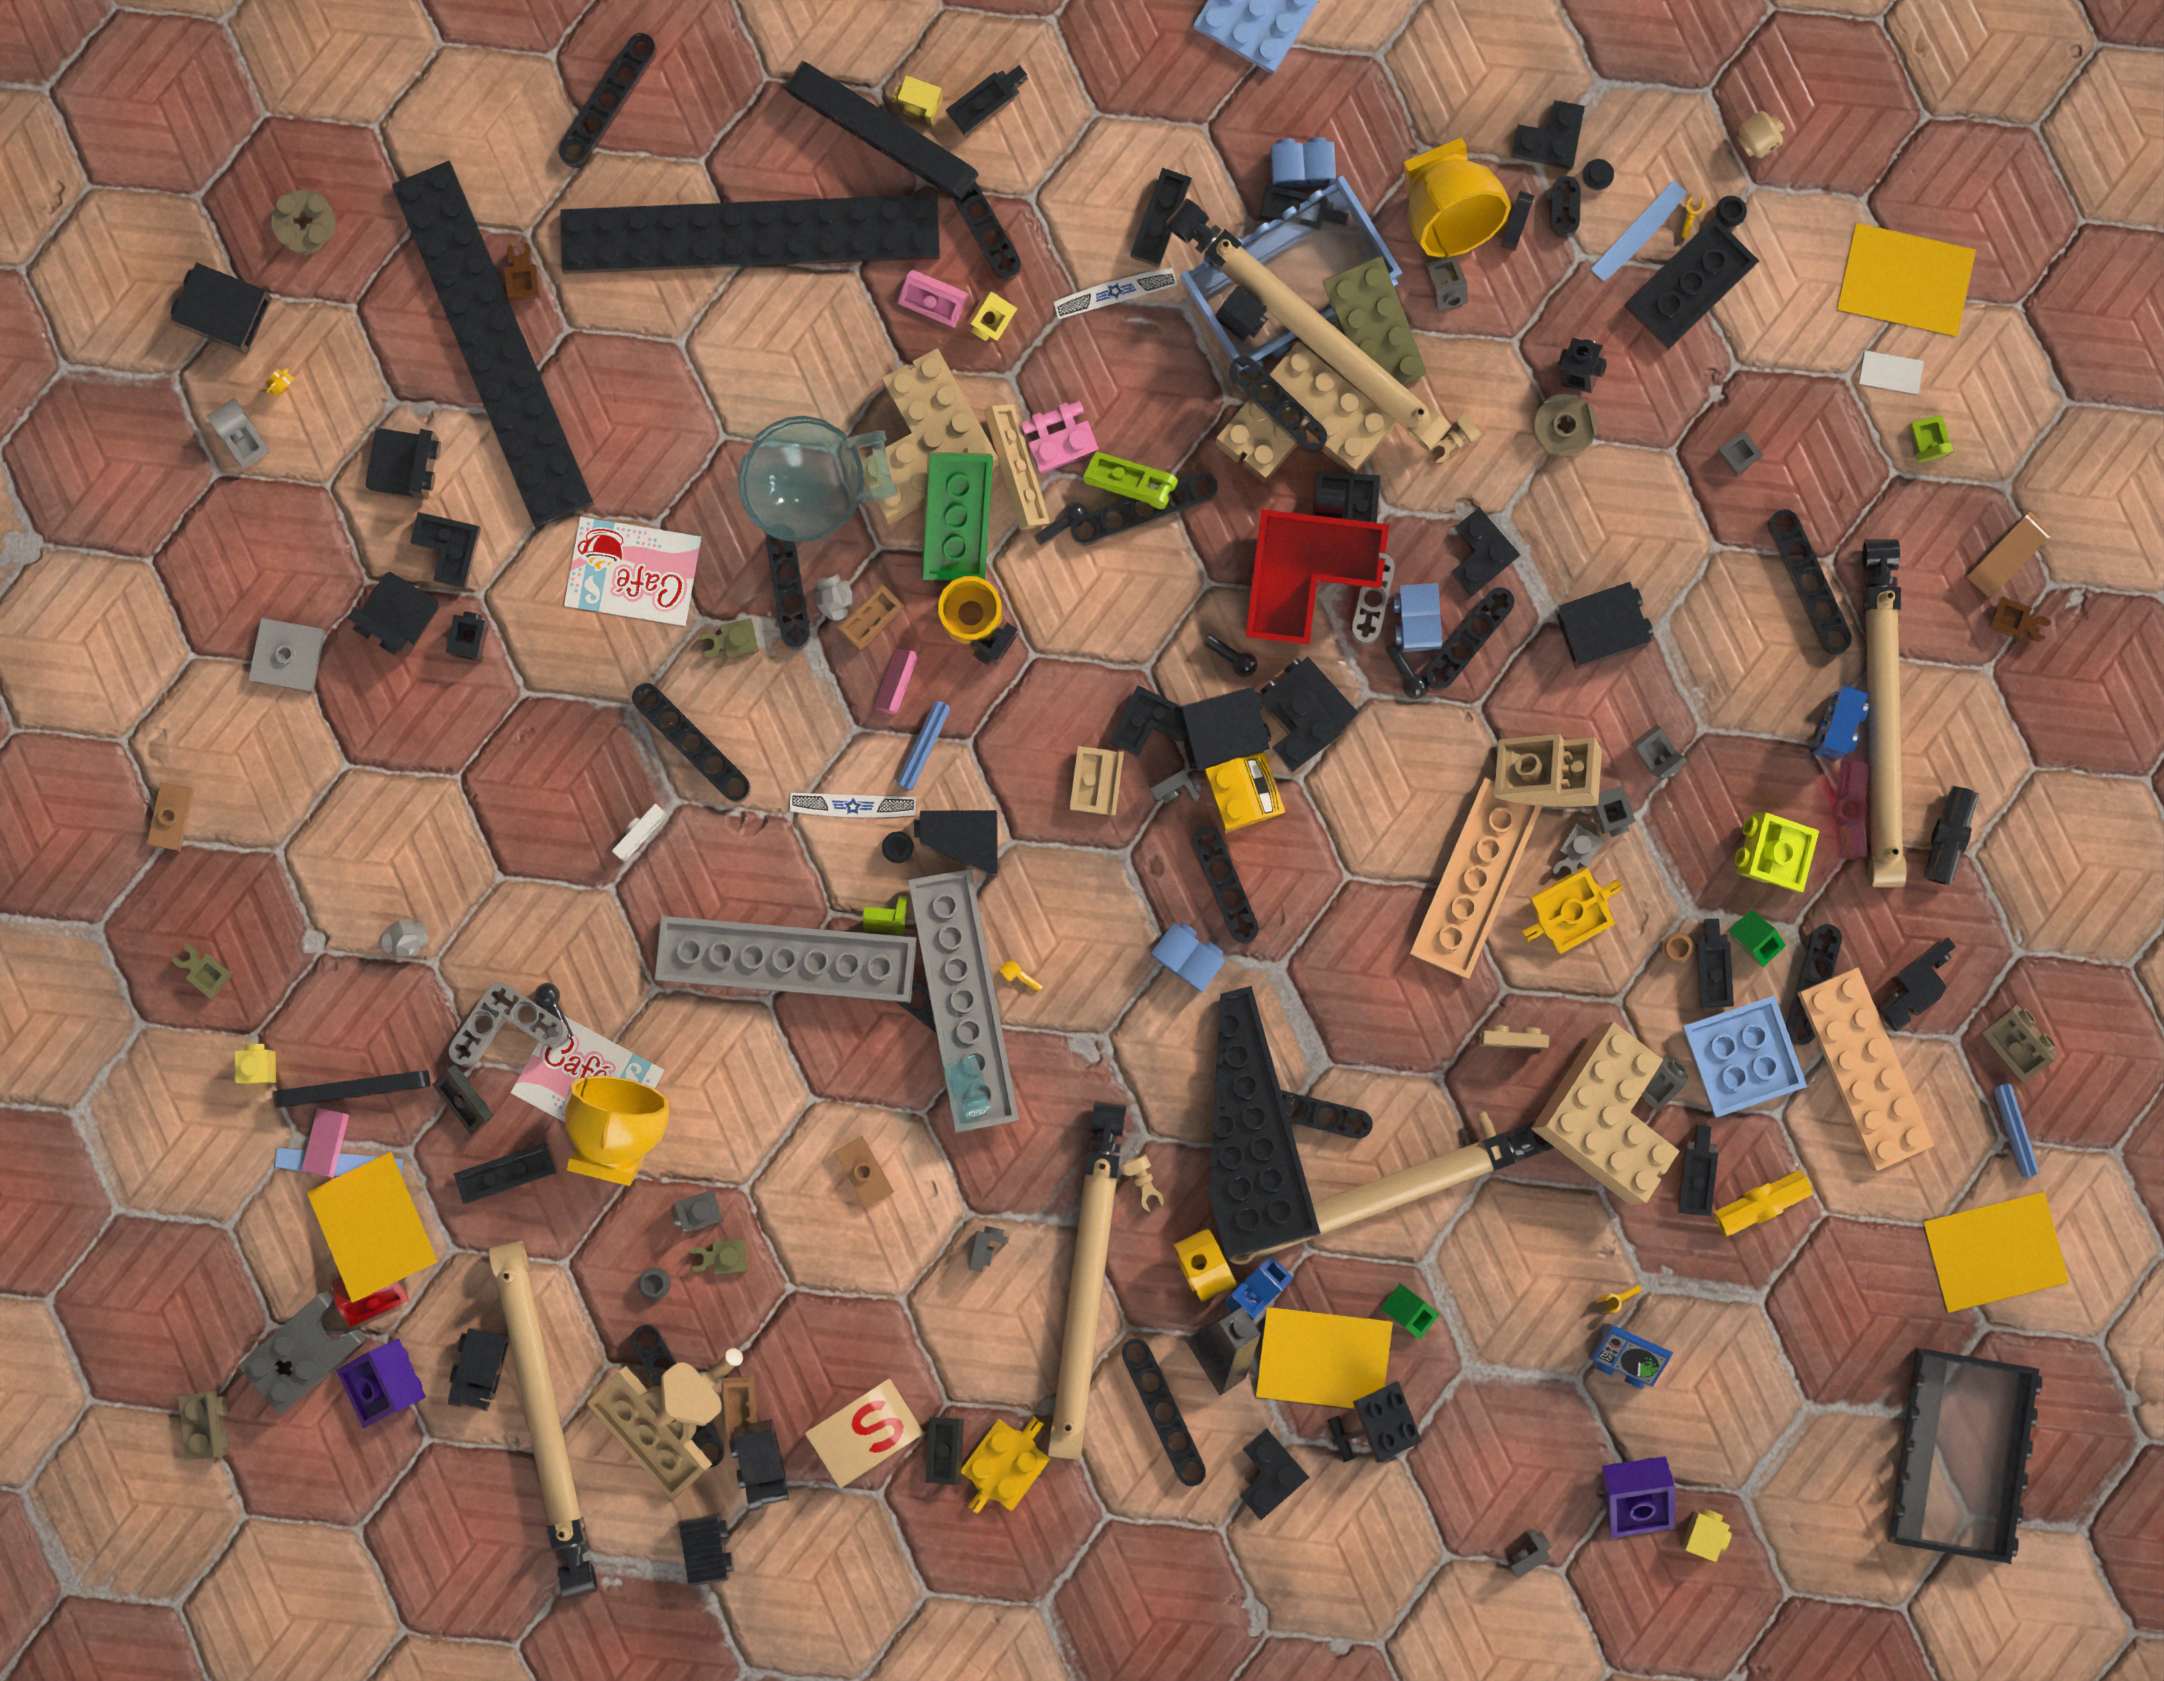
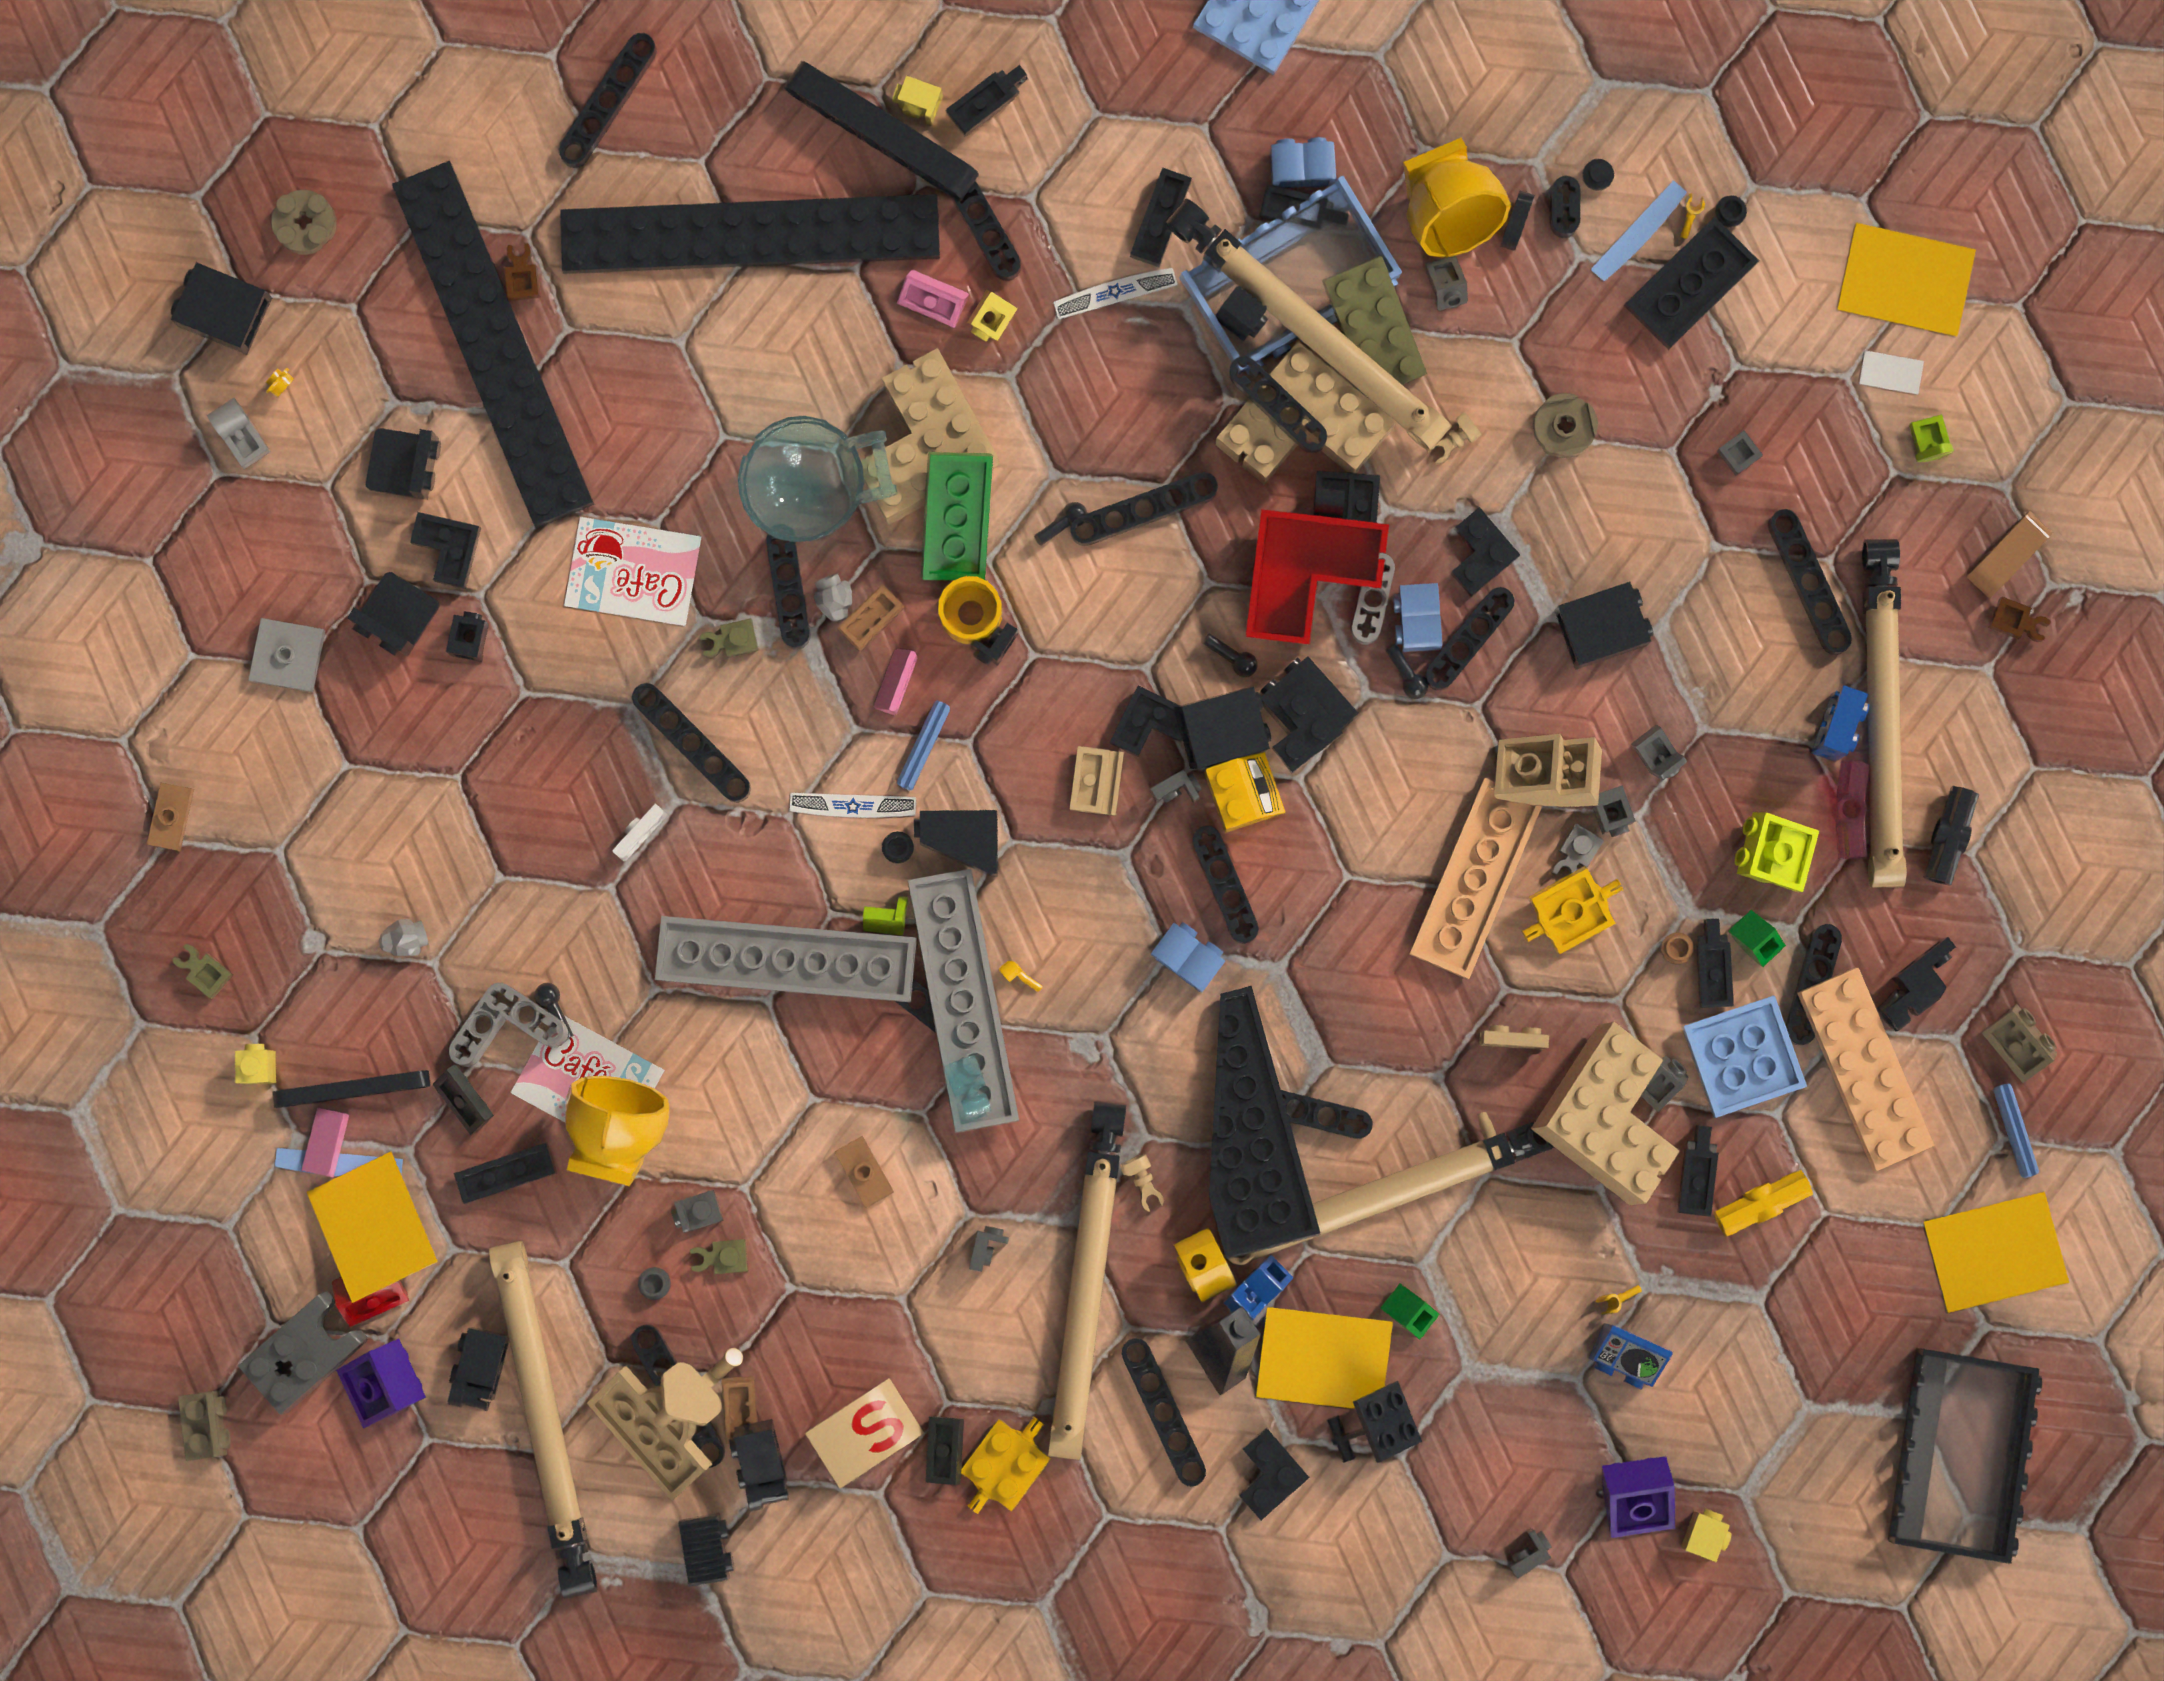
tan plate [983,404,1050,530] -> none
bright pink plate [1021,401,1099,474] -> none
lime plate [1083,451,1178,509] -> none
black plate [1511,100,1585,169] -> none
black brick [1559,338,1607,393] -> none
tan head [1736,111,1785,158] -> none

